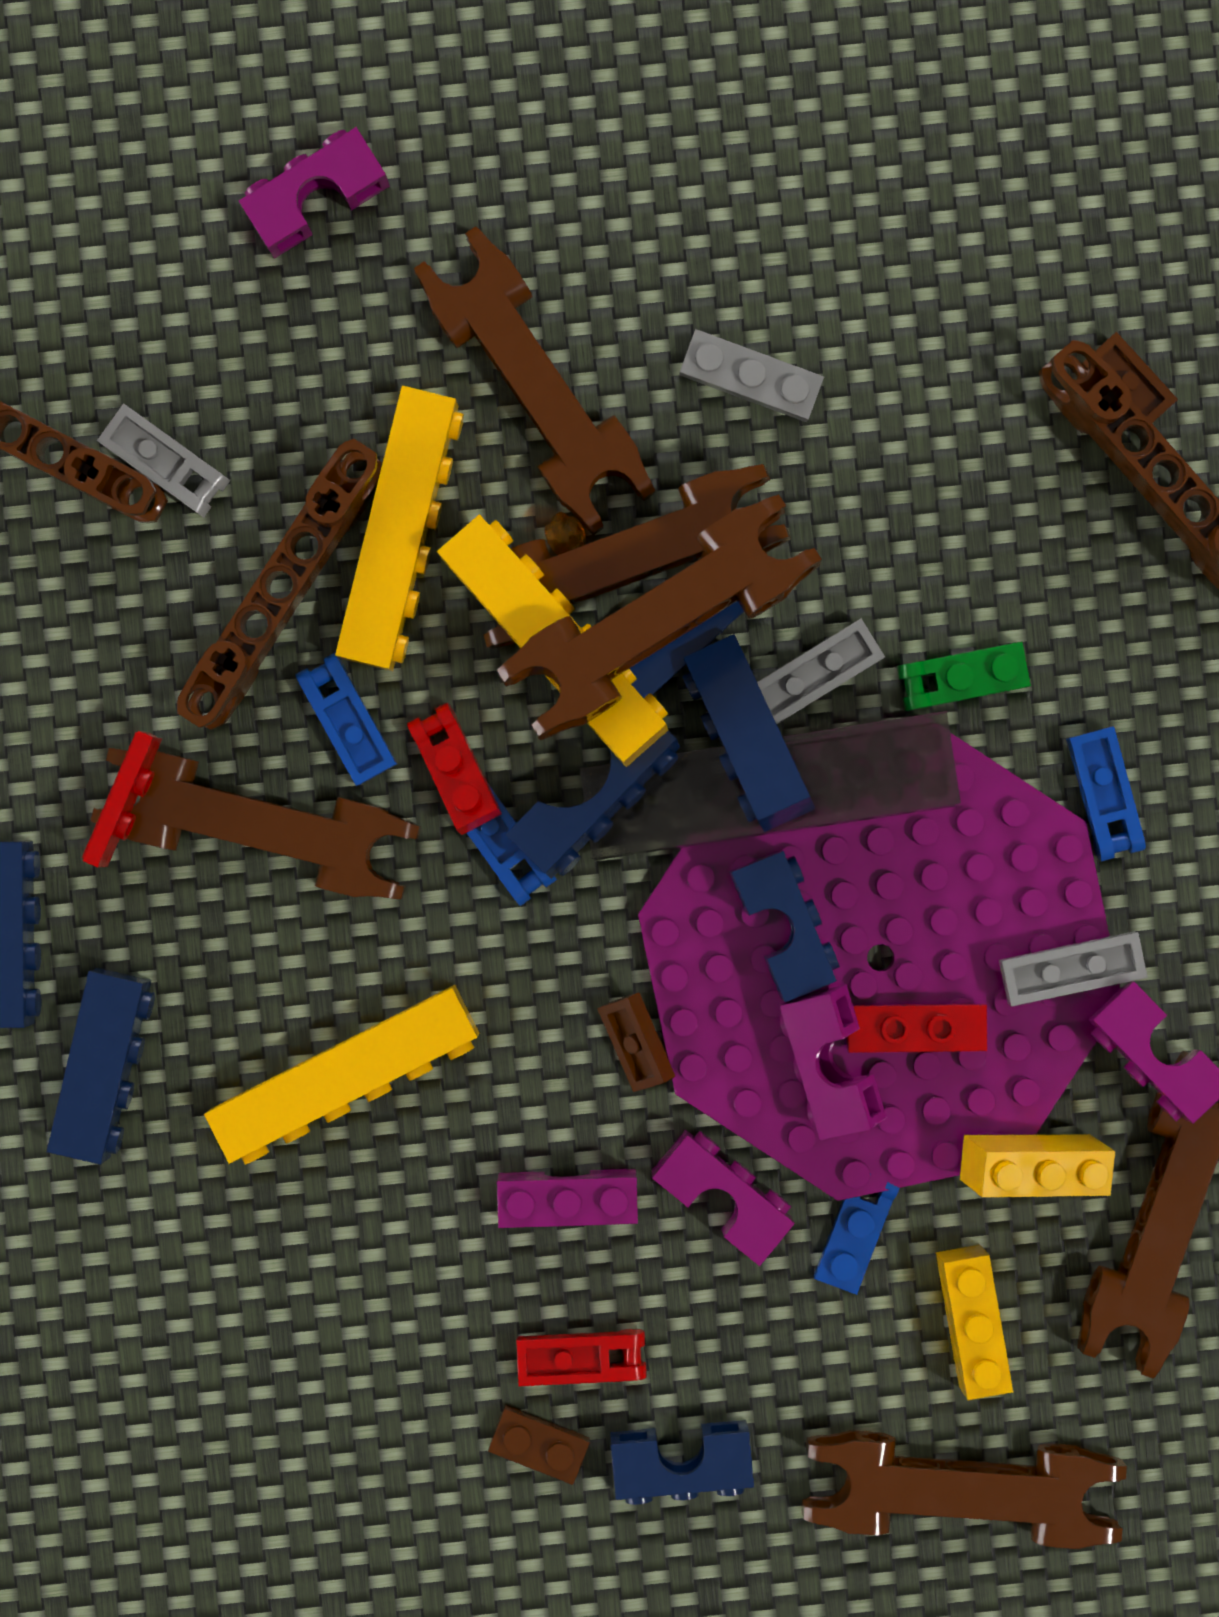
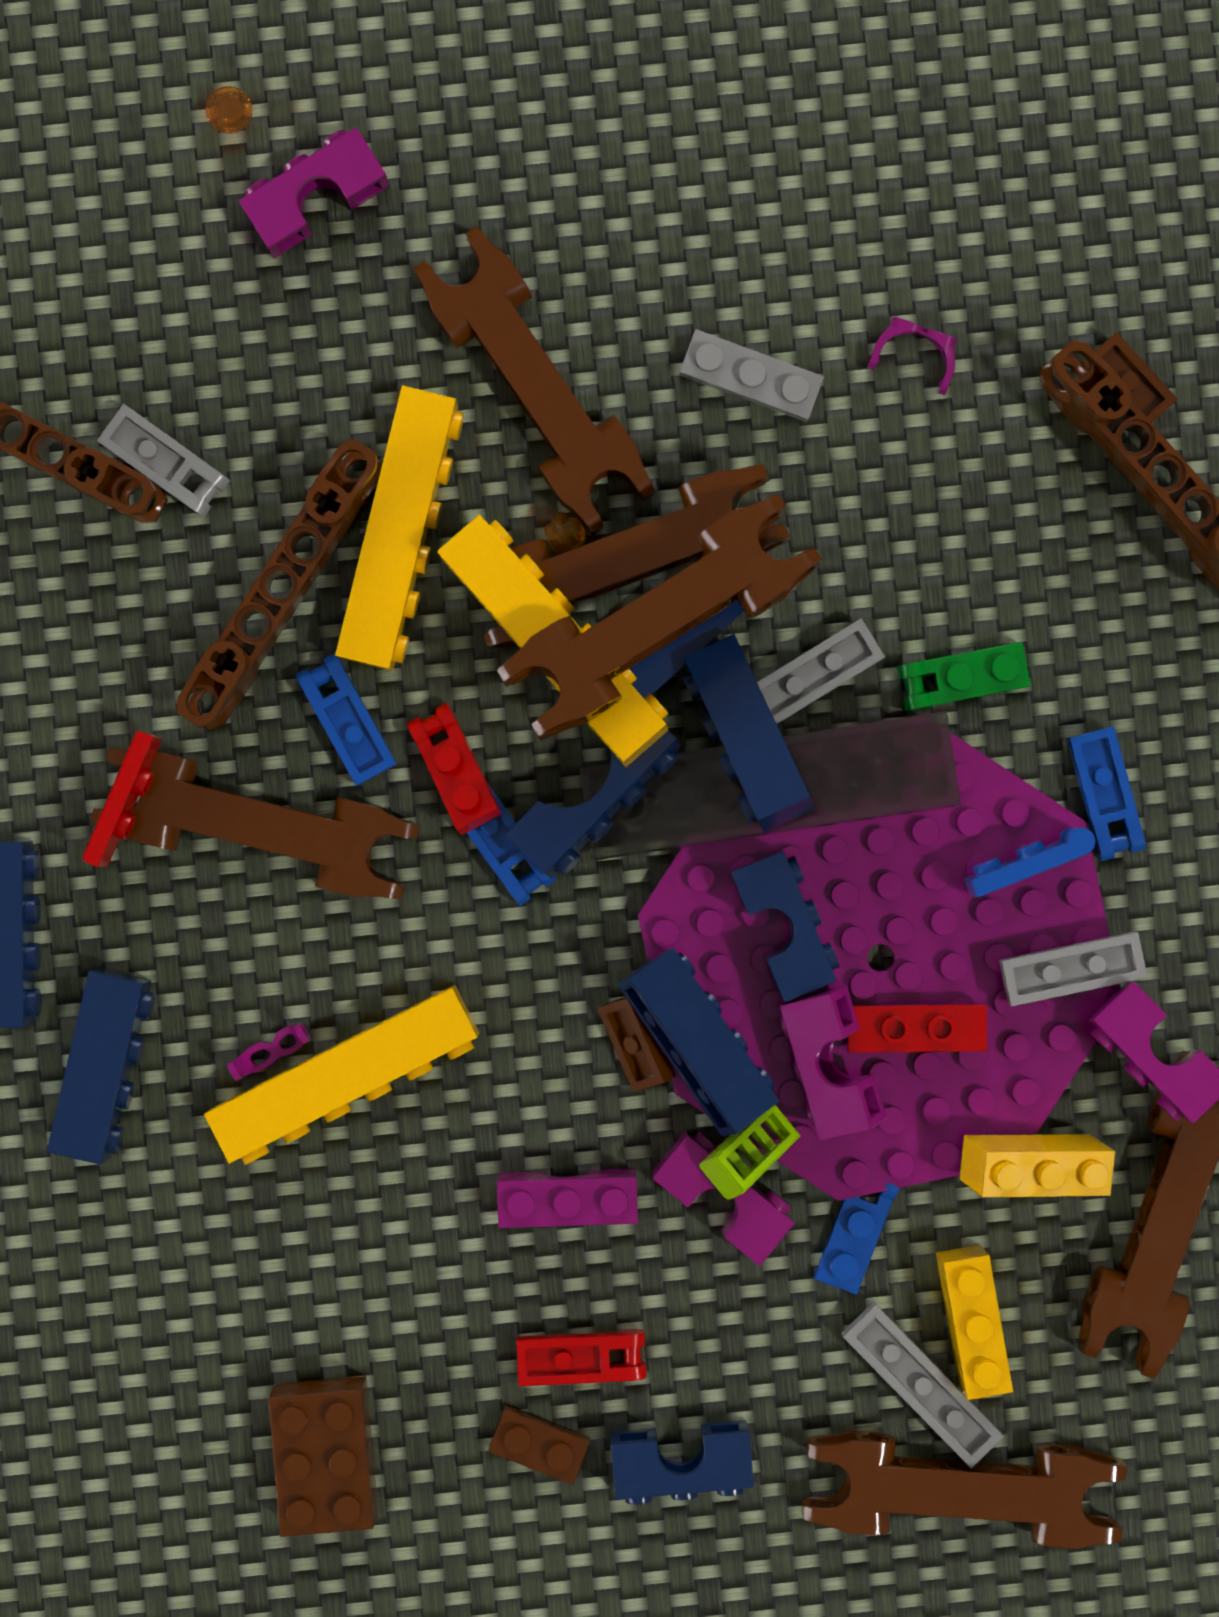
none -> clear orange plate [206,86,253,134]
none -> magenta cap [227,1023,311,1081]
none -> reddish brown brick [268,1376,378,1537]
none -> dark blue brick [617,947,779,1136]
none -> lime slope [699,1105,801,1200]
none -> light grey plate [841,1301,1004,1469]
none -> magenta cap [867,317,957,395]
none -> blue plate [964,827,1095,898]

